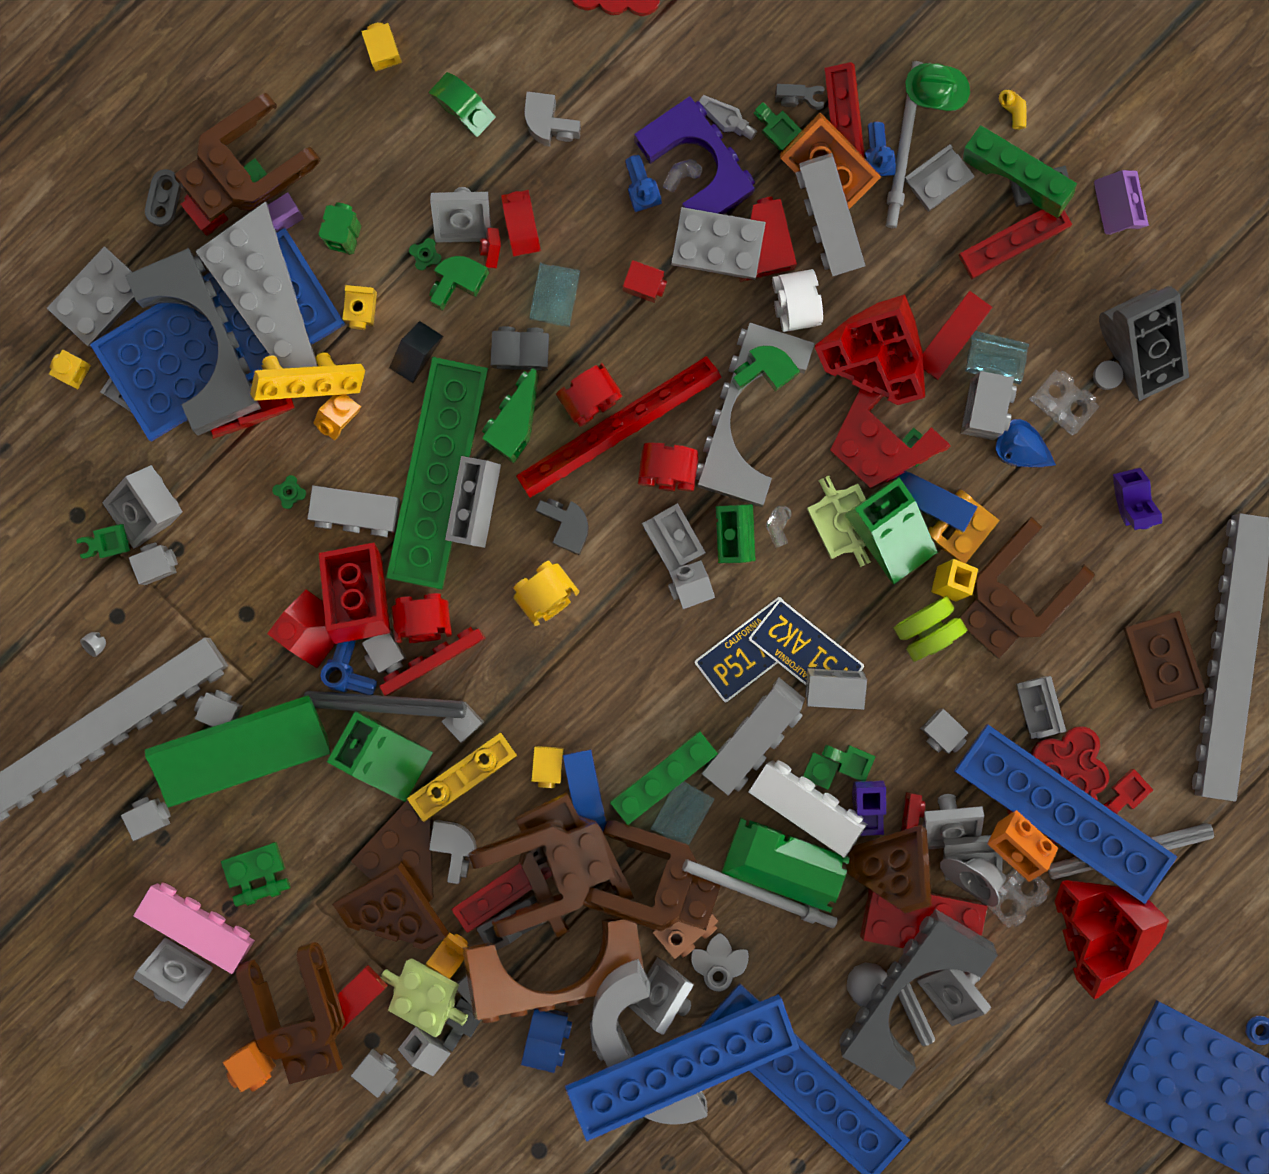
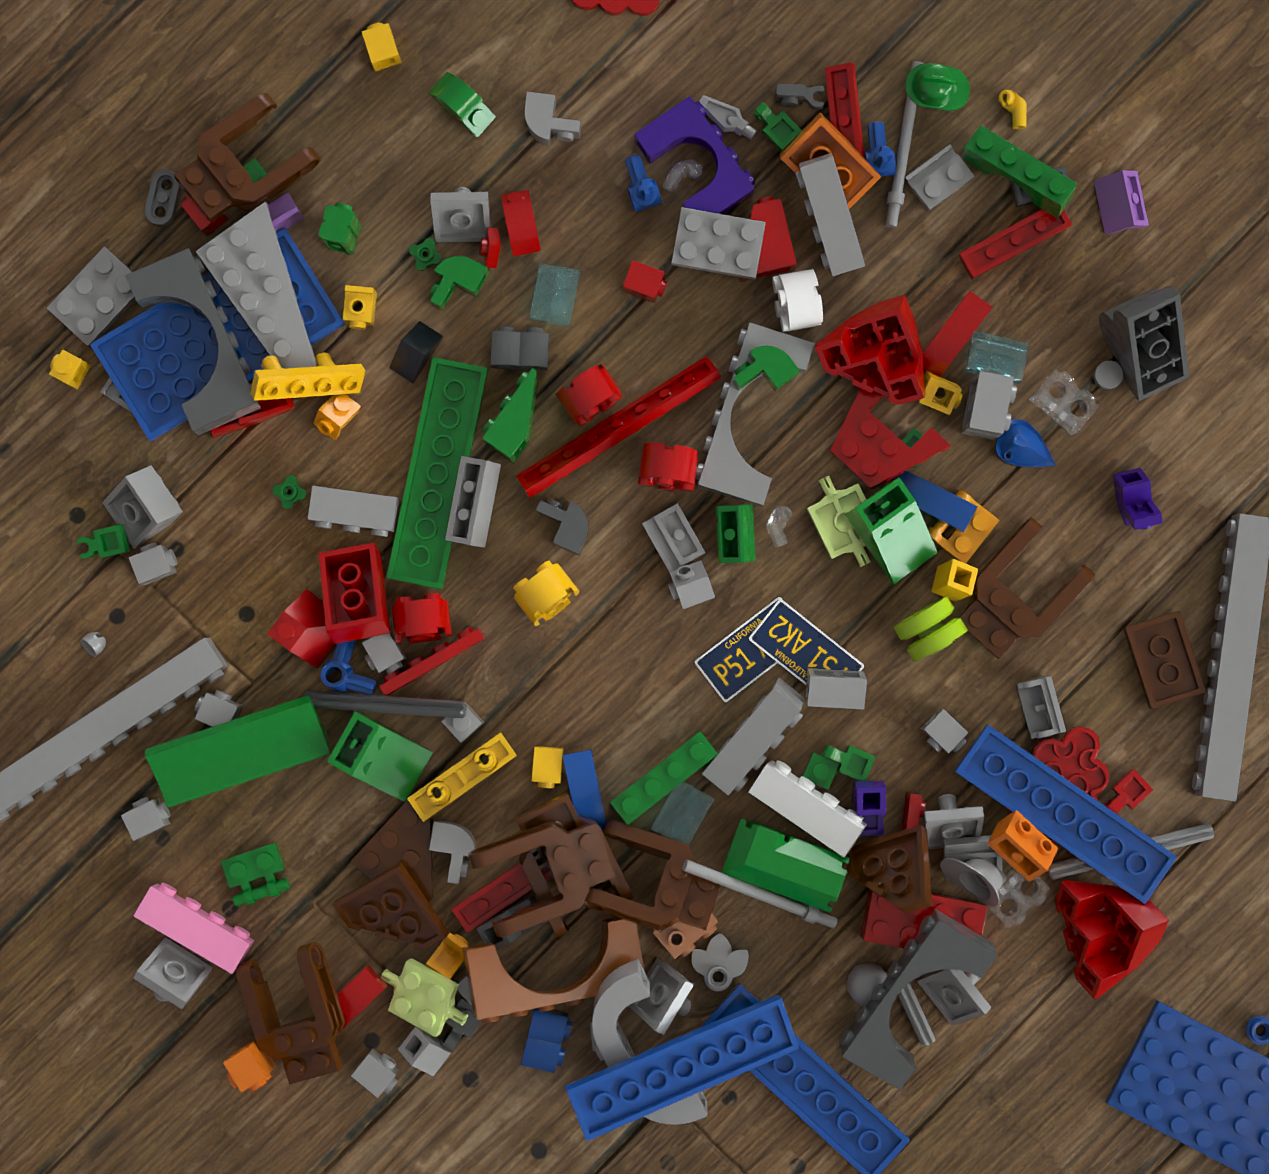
none -> yellow brick [918,371,962,415]

